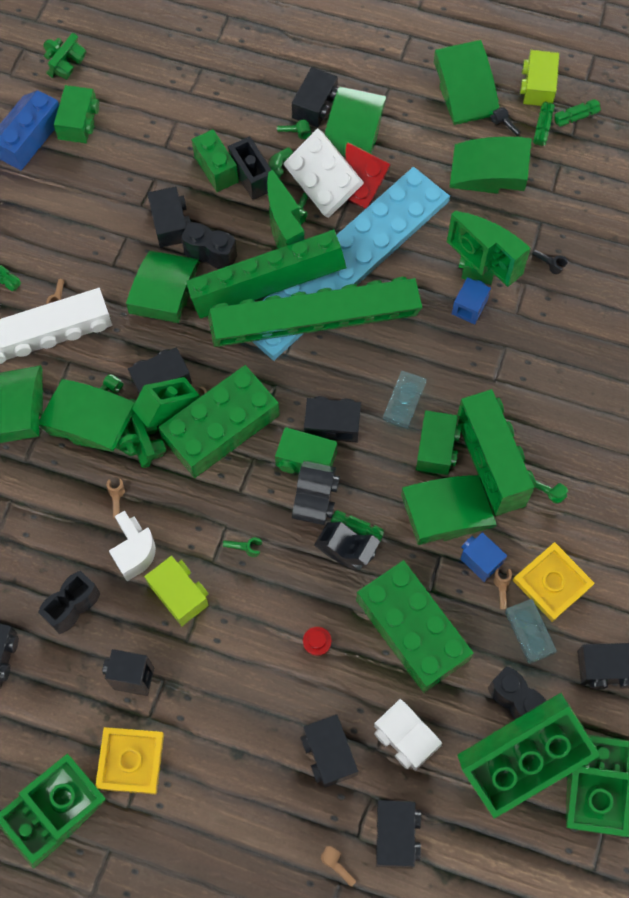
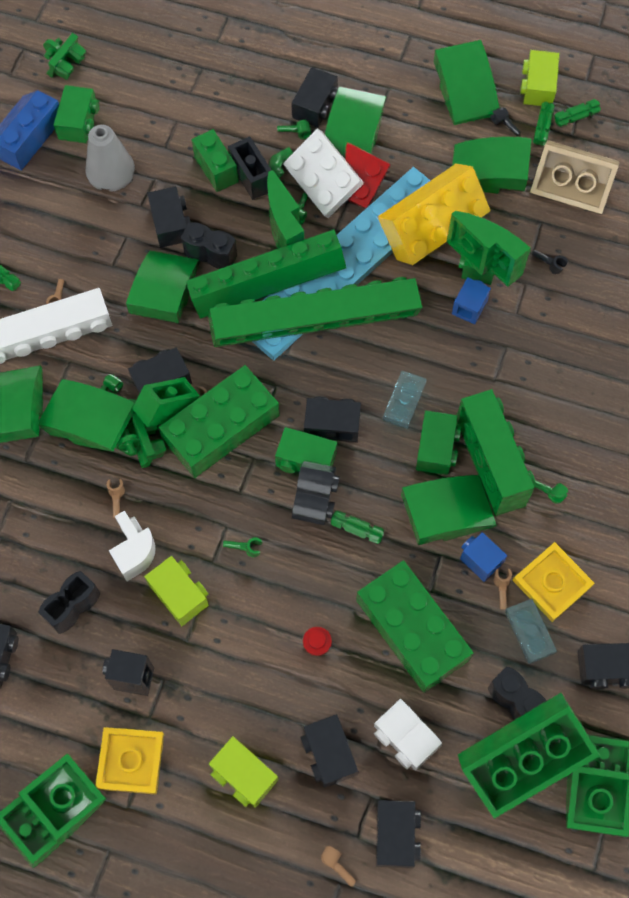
black brick [314,522,380,571] -> none
none -> light grey cone [86,125,135,191]
none -> lime brick [209,736,279,808]
none -> yellow brick [377,164,491,265]
none -> tan slope [530,140,619,214]

